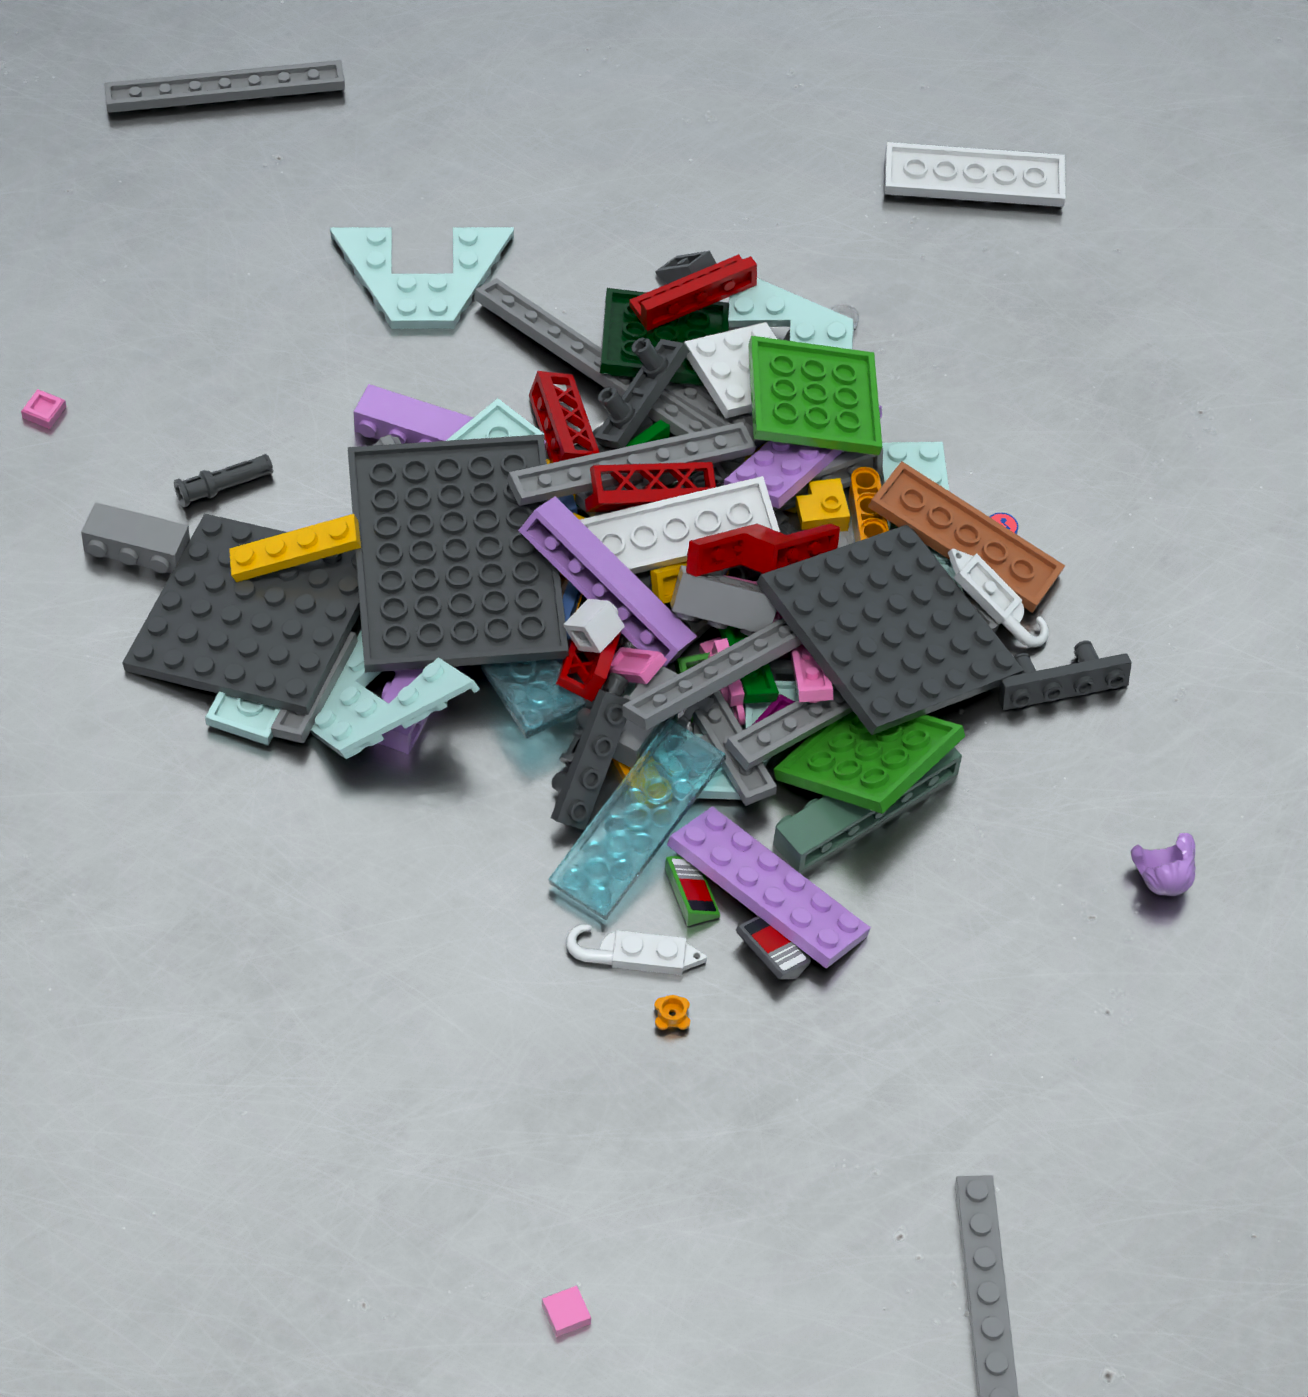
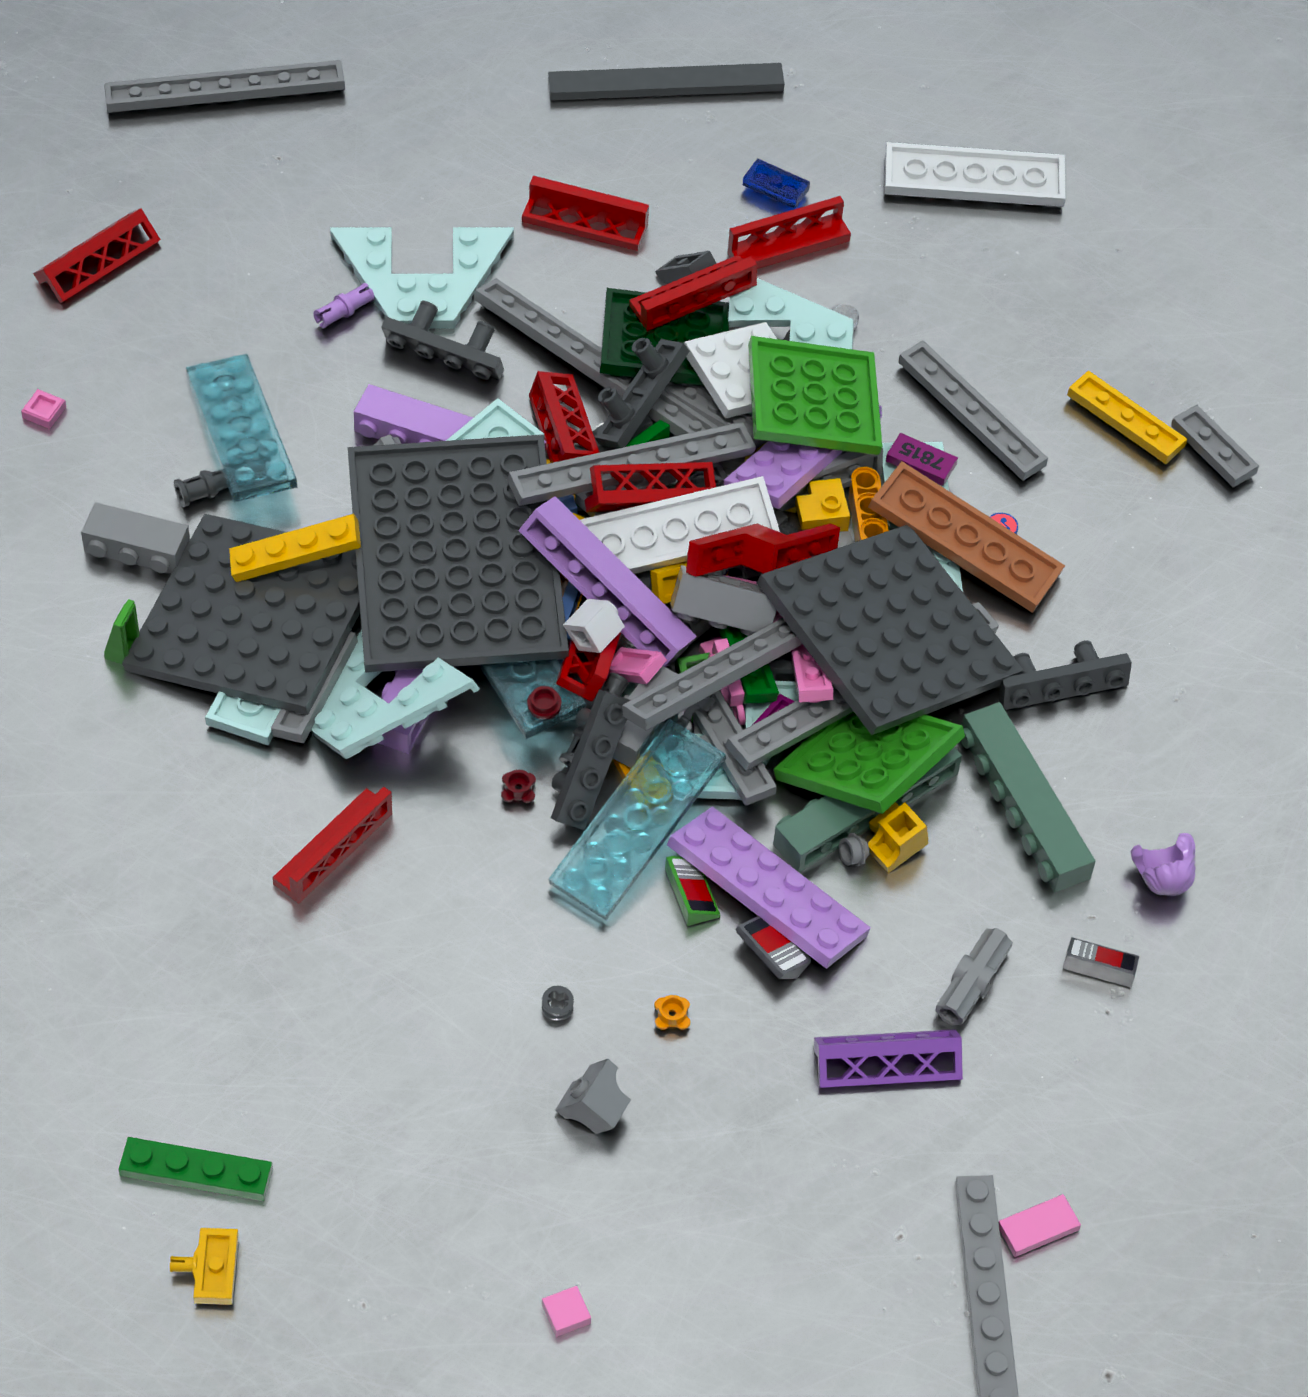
white plate [566,924,707,975] -> none
white plate [948,549,1049,648] -> none
none -> red fence [33,208,161,303]
none -> bright green slope [104,599,140,664]
none -> green plate [118,1137,273,1201]
none -> yellow plate [170,1228,239,1305]
none -> clear light blue plate [186,354,298,502]
none -> red fence [272,787,392,904]
none -> lavender pin [313,283,375,328]
none -> dark grey plate [381,300,504,380]
none -> dark red plate [501,770,536,803]
none -> red fence [522,176,649,251]
none -> dark red plate [527,686,562,719]
none -> dark grey bush [542,986,574,1021]
none -> dark grey tile [548,63,785,100]
none -> light grey brick [555,1059,631,1134]
none -> red fence [727,196,851,269]
none -> clear blue plate [742,158,810,209]
none -> medium lavender fence [814,1029,963,1088]
none -> light grey plate [839,833,869,867]
none -> yellow brick [868,802,929,874]
none -> magenta tile [886,433,958,486]
none -> light grey plate [898,340,1048,481]
none -> light grey piece [935,928,1013,1026]
none -> sand green brick [961,702,1096,893]
none -> bright pink tile [999,1194,1081,1258]
none -> slope [1063,937,1139,988]
none -> yellow plate [1067,370,1187,464]
none -> light grey plate [1171,404,1259,487]

